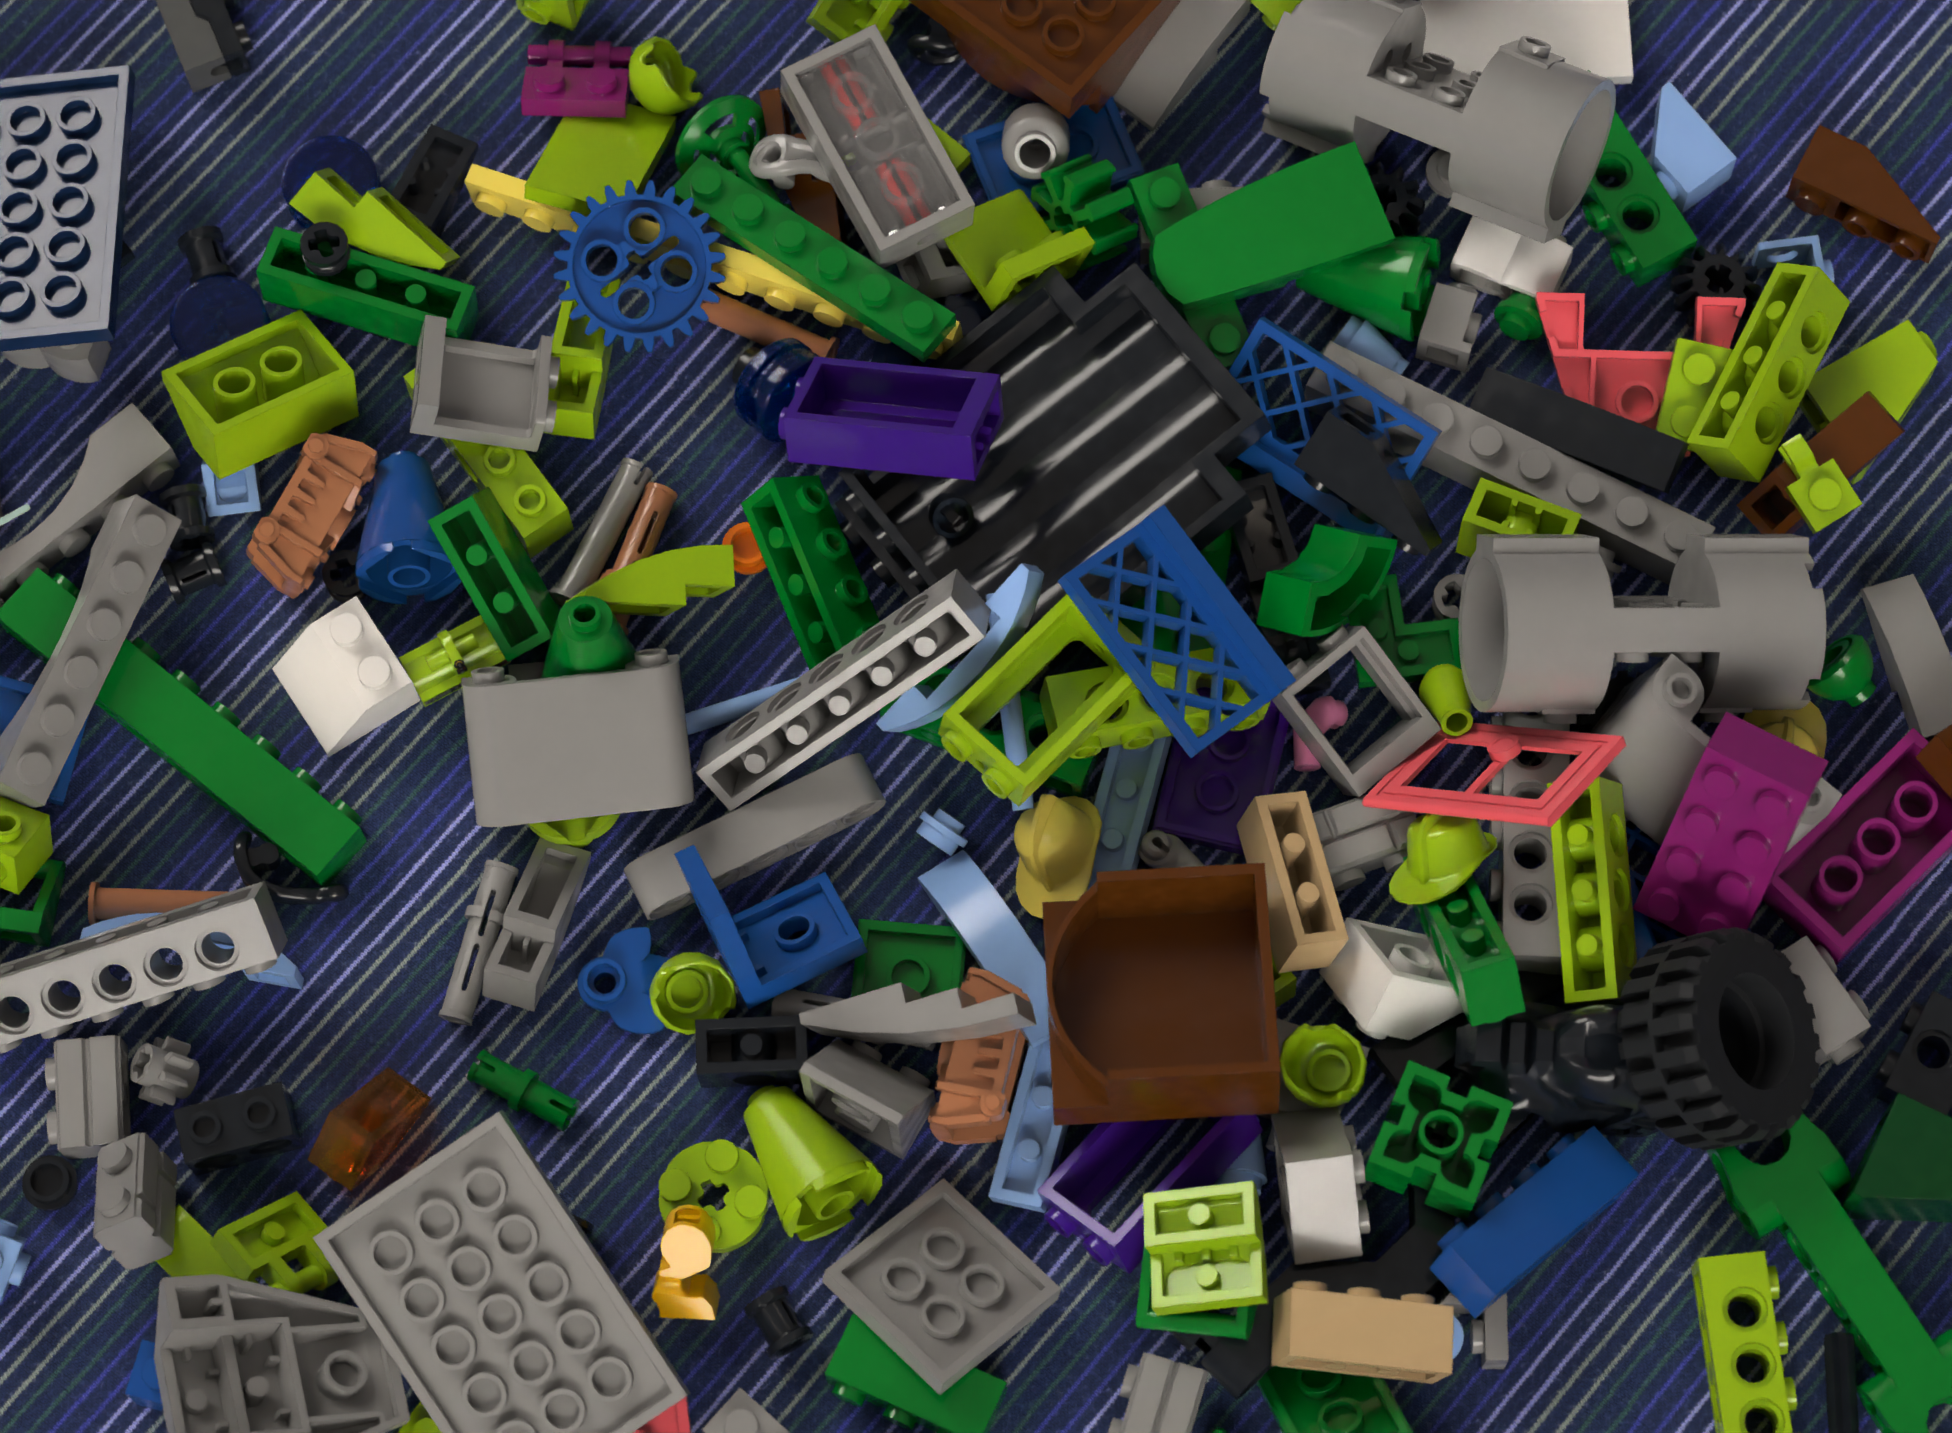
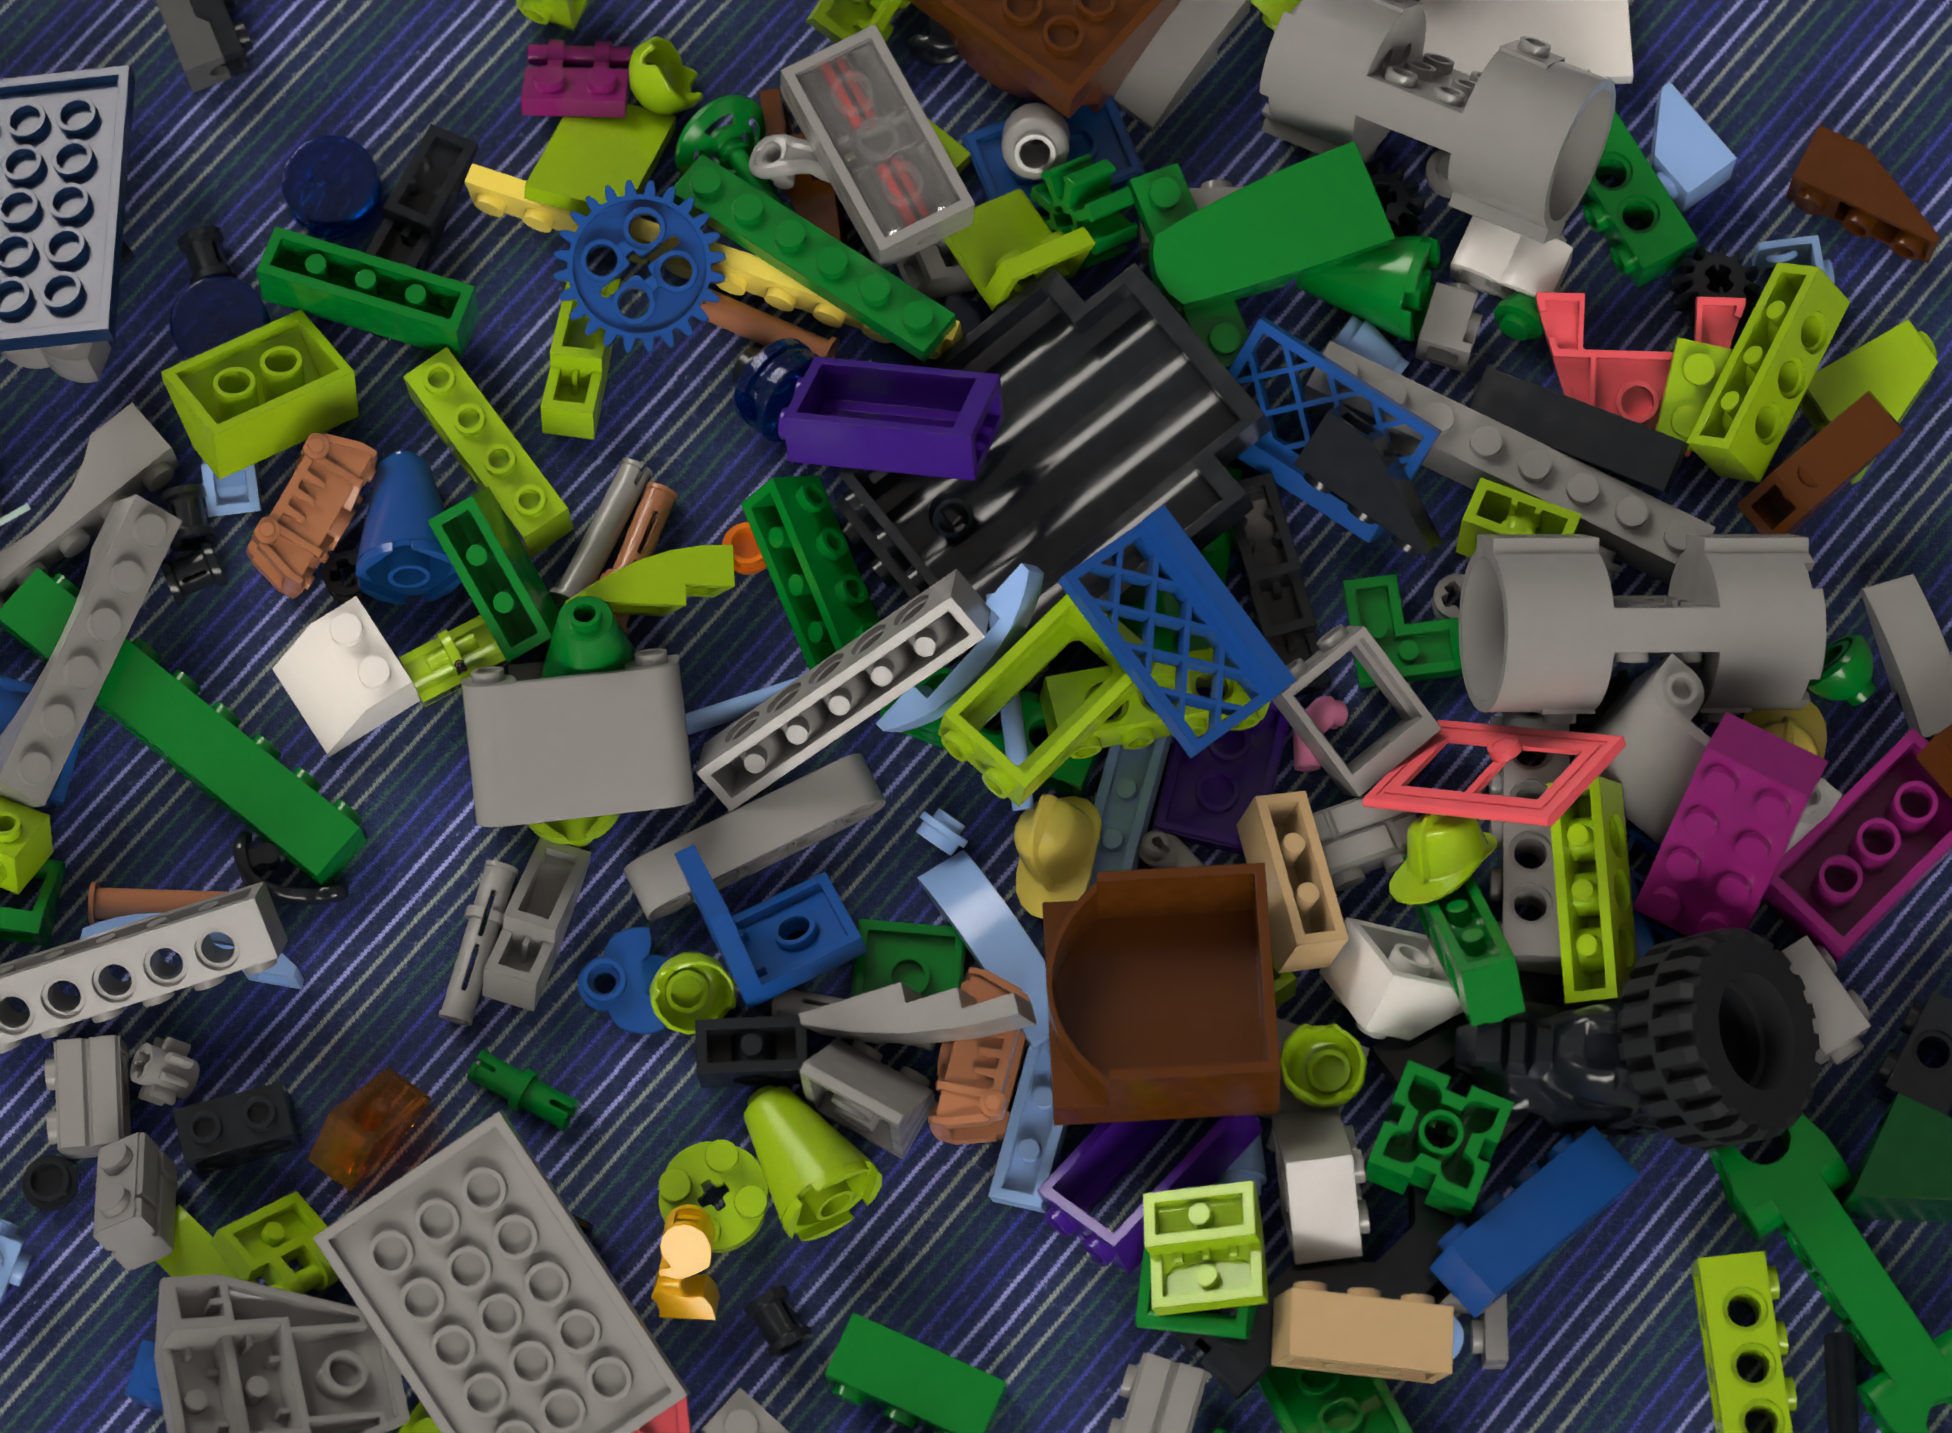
lime slope [289,167,460,270] -> none
black bush [300,222,350,276] -> none
light grey panel [410,315,560,452] -> none
light grey plate [822,1178,1061,1395] -> none
green brick [1256,524,1398,637] -> none
lime cone [1419,664,1473,736] -> none
lime plate [1778,433,1862,534] -> none

